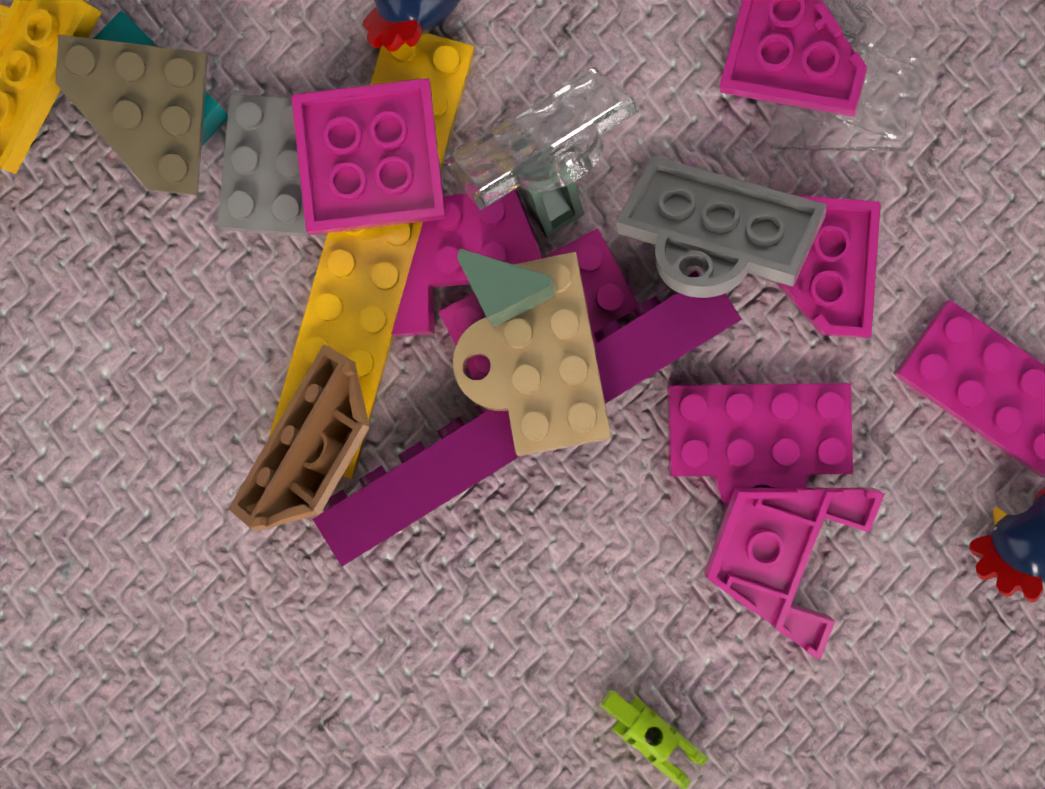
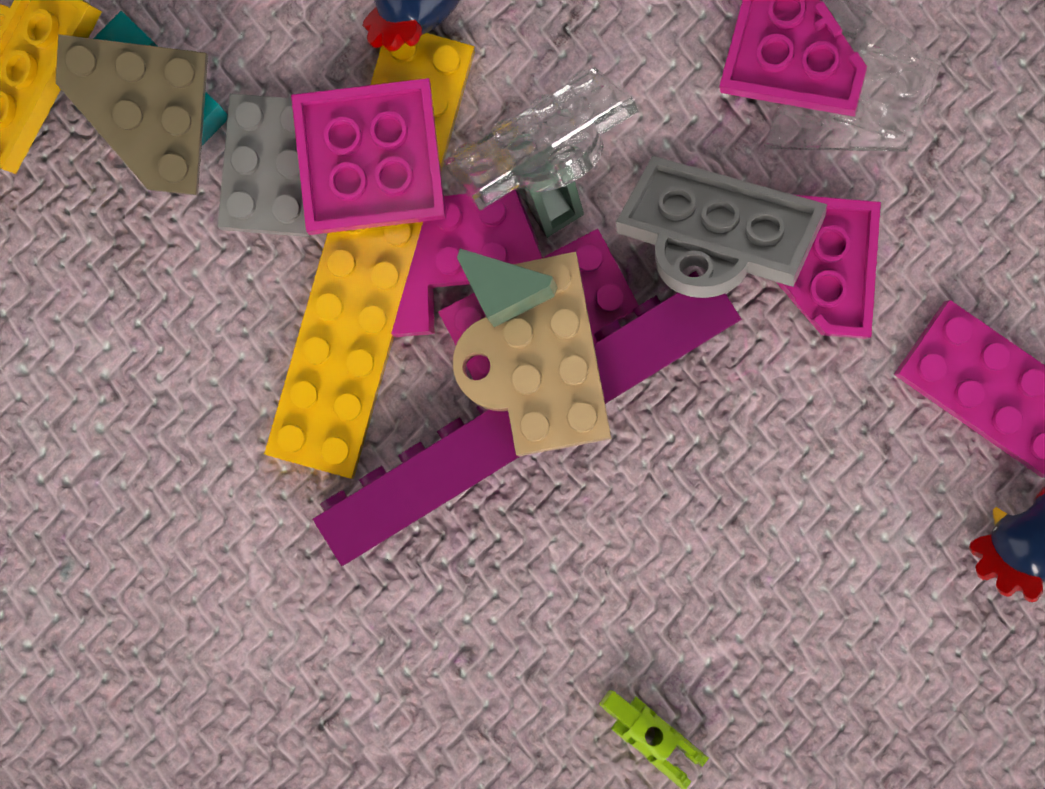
medium nougat wedge [228,344,370,531] -> none
dark pink plate [667,383,853,507] -> none
dark pink wing [704,487,885,660] -> none

